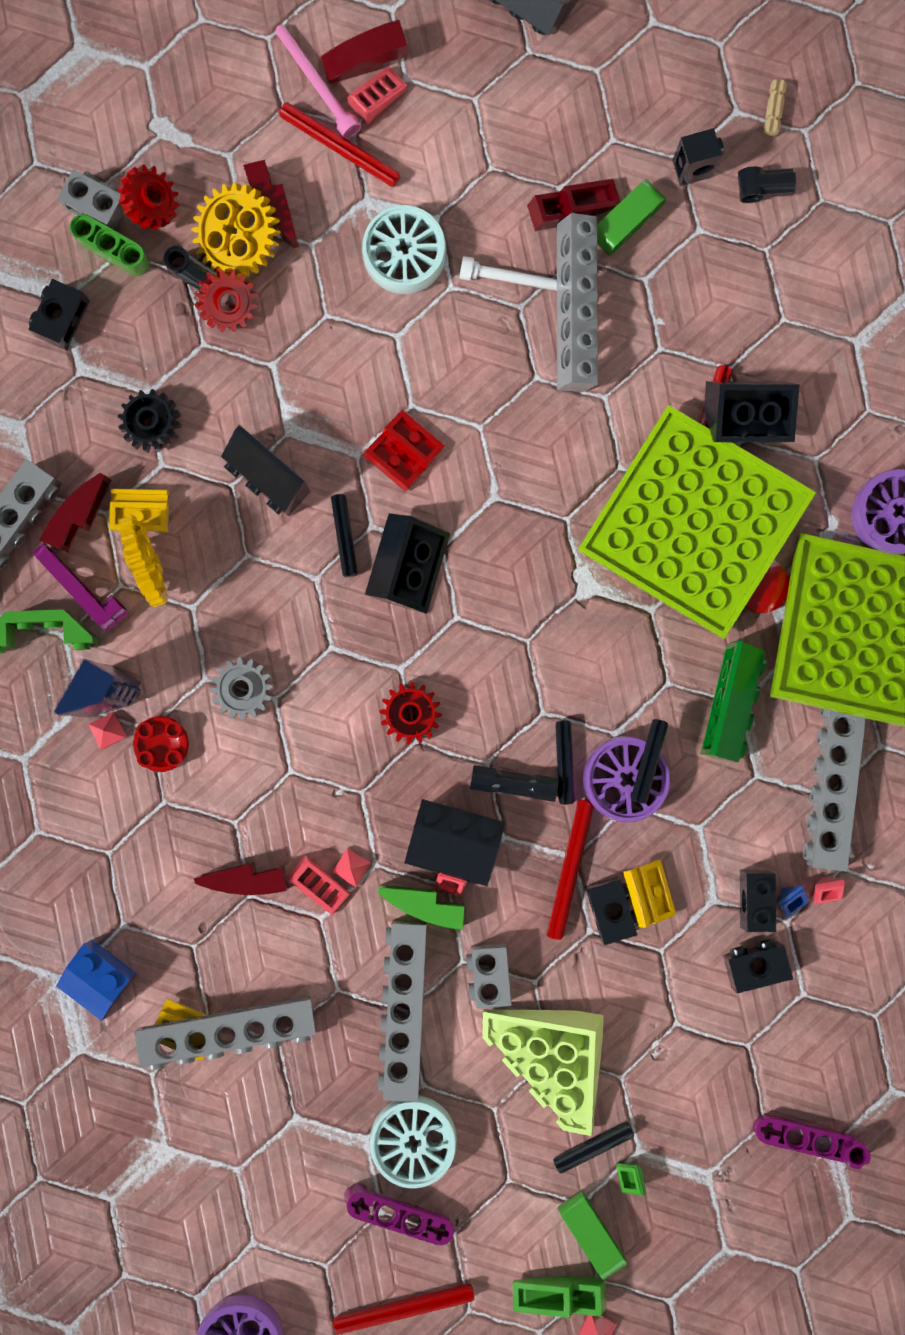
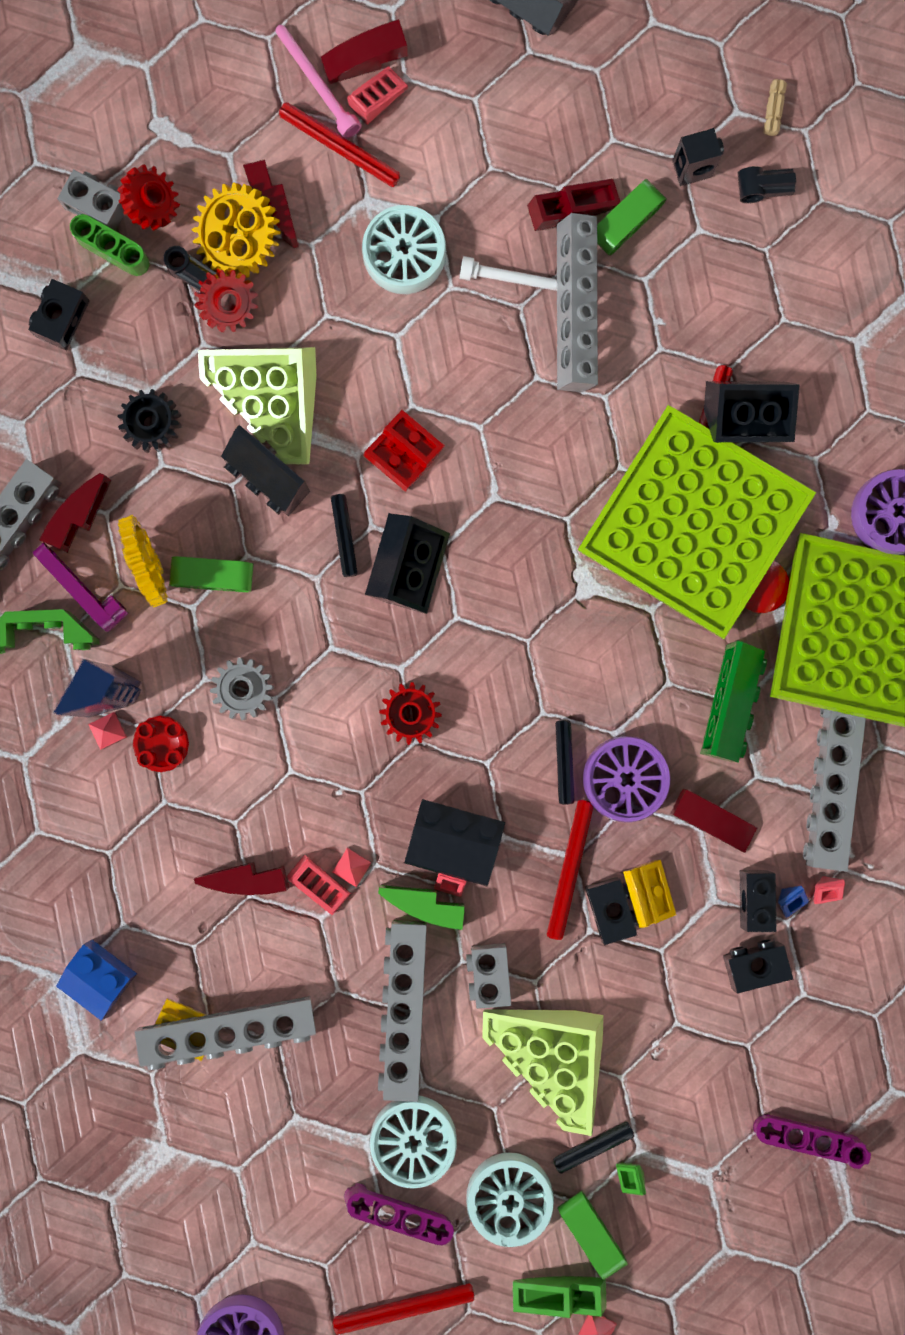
yellow plate [109,489,169,533] -> none
black axle [470,765,559,802] -> none
black axle [631,719,668,804] -> none
none -> bright green beam [169,556,253,592]
none -> yellowish green slope [198,347,317,464]
none -> light aqua piece [466,1152,554,1247]
none -> dark red slope [670,789,758,853]

